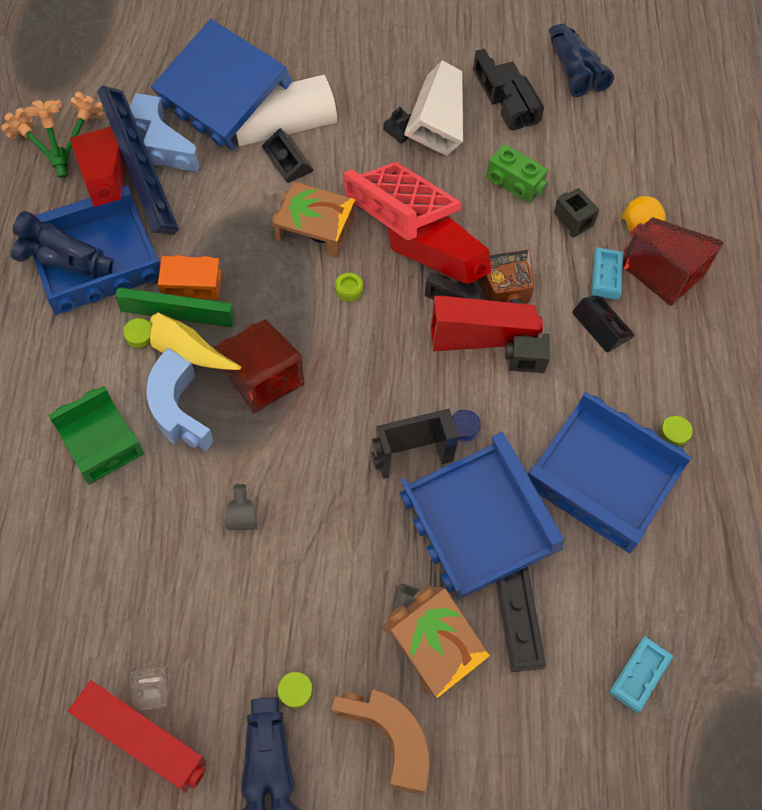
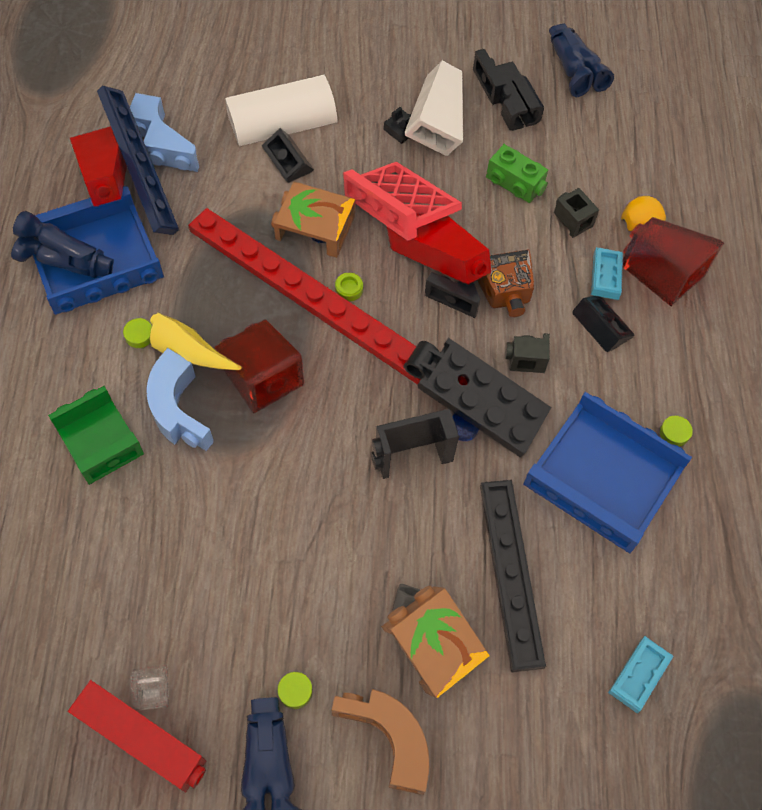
light nougat plant [1,92,104,178] -> none
green tile [115,288,235,327] -> none
blue panel [151,19,293,151] -> none
orange brick [158,255,222,301] -> none
dark grey piece [226,484,257,530] -> none
blue panel [399,431,564,600] -> none
red slope [430,296,543,352] -> none
none -> red plate [188,208,467,385]
none -> black hinge [404,337,552,457]

